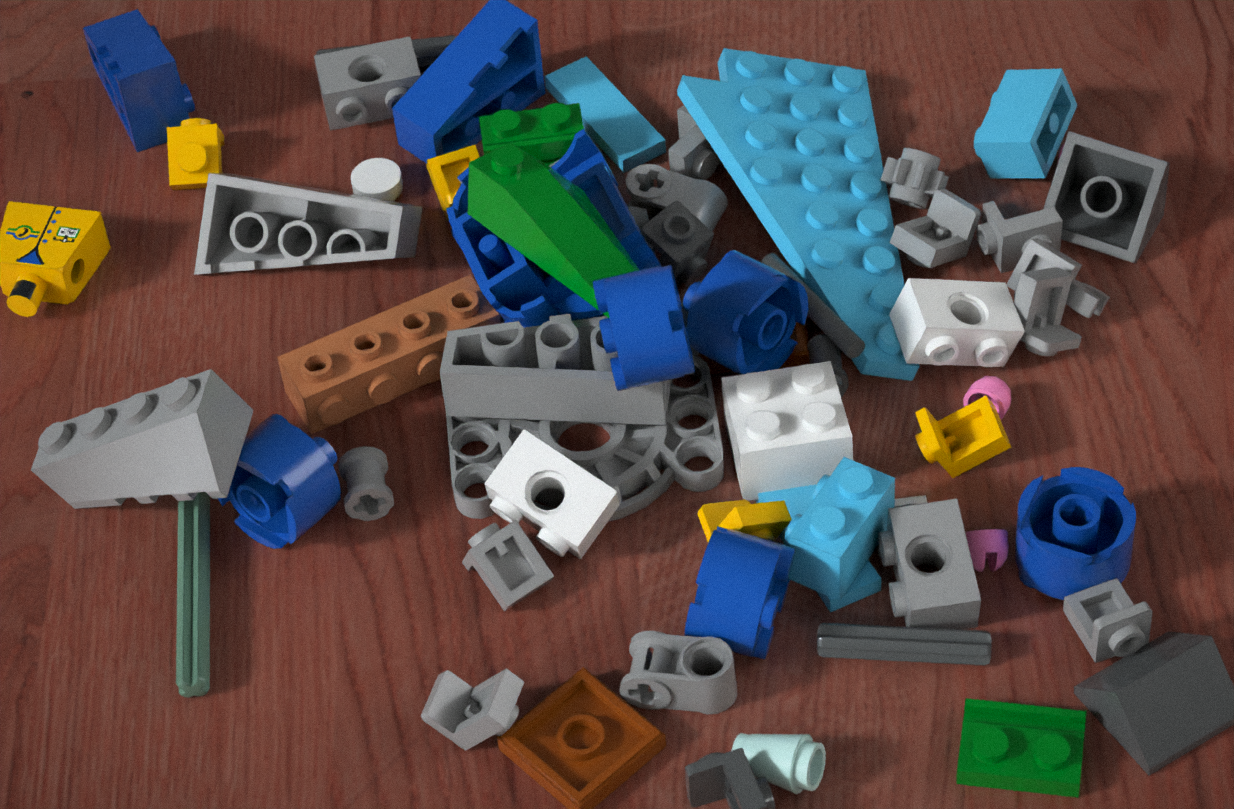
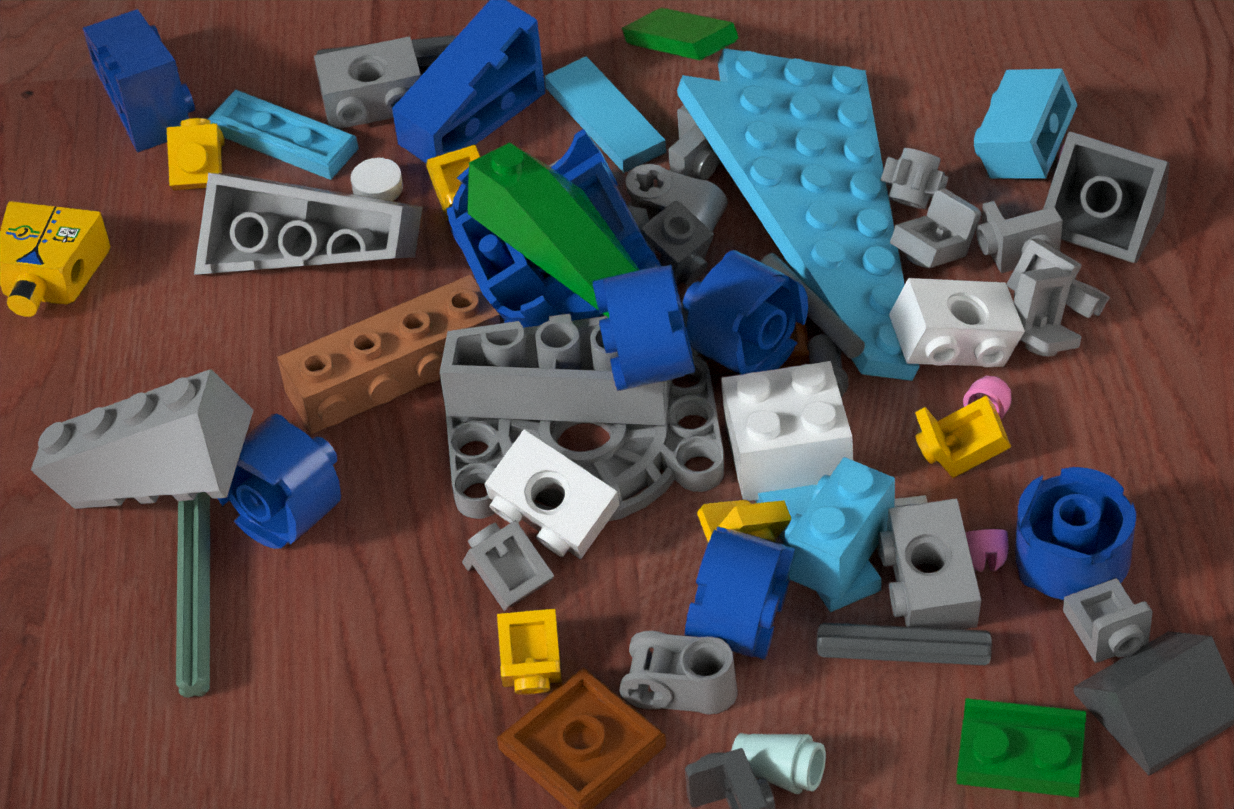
light grey bush [338,446,394,521] -> none
light grey bracket [421,669,524,751] -> none
green brick [479,103,584,166] -> none
none -> medium azure tile [208,90,359,180]
none -> yellow bracket [497,609,562,695]
none -> green tile [622,8,739,61]

